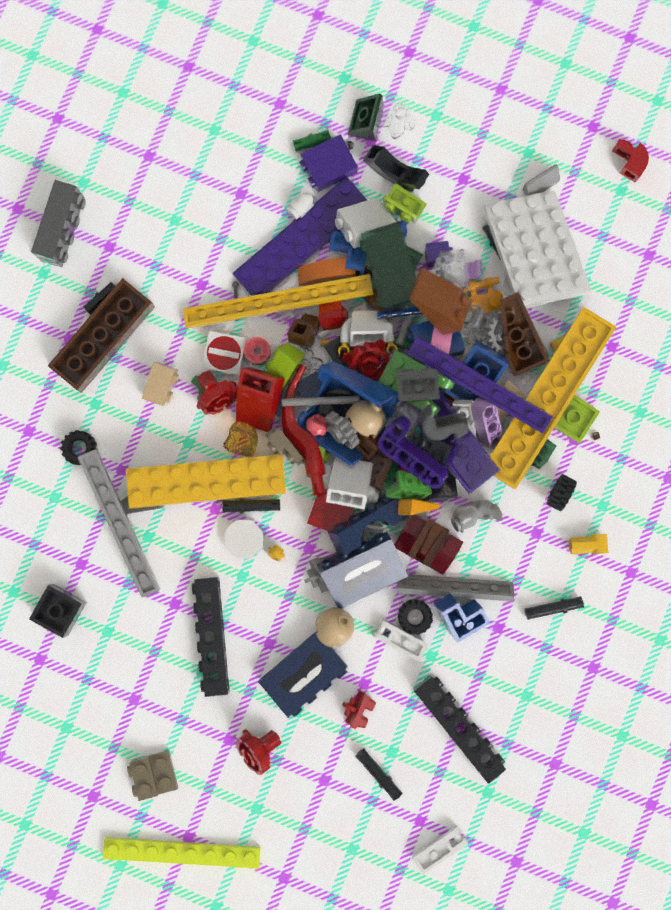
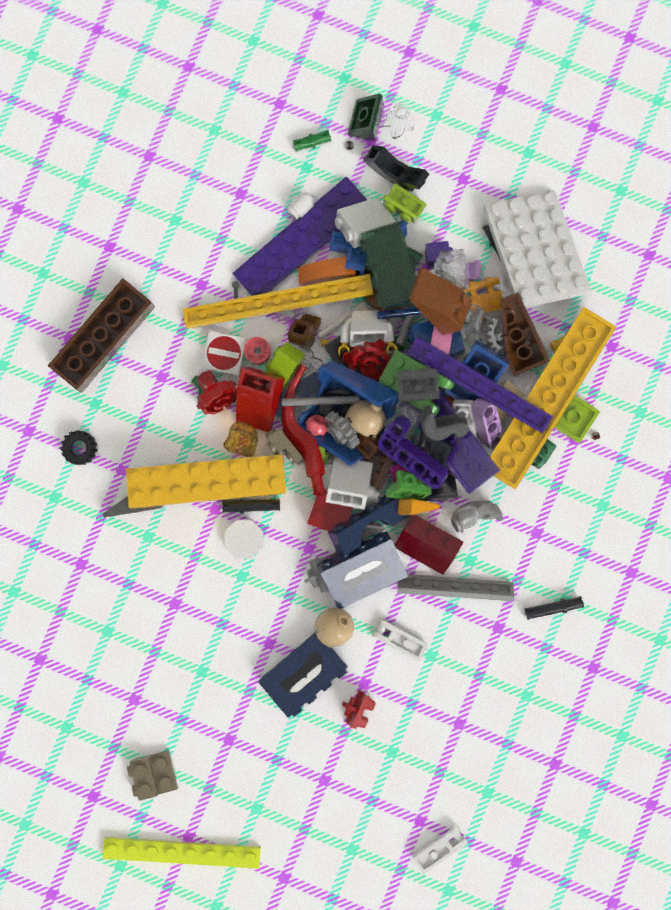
black brick [29,584,87,638] -> none
dark grey piece [31,180,86,268] -> none
light grey plate [77,449,160,598] -> none
black pin [83,281,115,315] -> none
tan brick [141,362,179,406] -> none
black brick [191,576,230,697] -> none
red piece [236,729,282,776] -> none
yellow plate [267,545,285,562] -> none
dark purple brick [299,134,358,192] -> none
red brick [318,301,348,331] -> none
black pin [355,748,403,801] -> none
dark green bar [383,451,404,489] -> none
black tyre [397,599,433,635] -> none
reddish brown piece [408,518,450,567] -> none
black brick [413,674,507,784] -> none
blue brick [434,594,490,643] -> none
light grey slope [522,164,560,196] -> none
black tyre [546,474,577,512] -> none
yellow piece [569,534,609,554] -> none
red brick [612,139,649,183] -> none

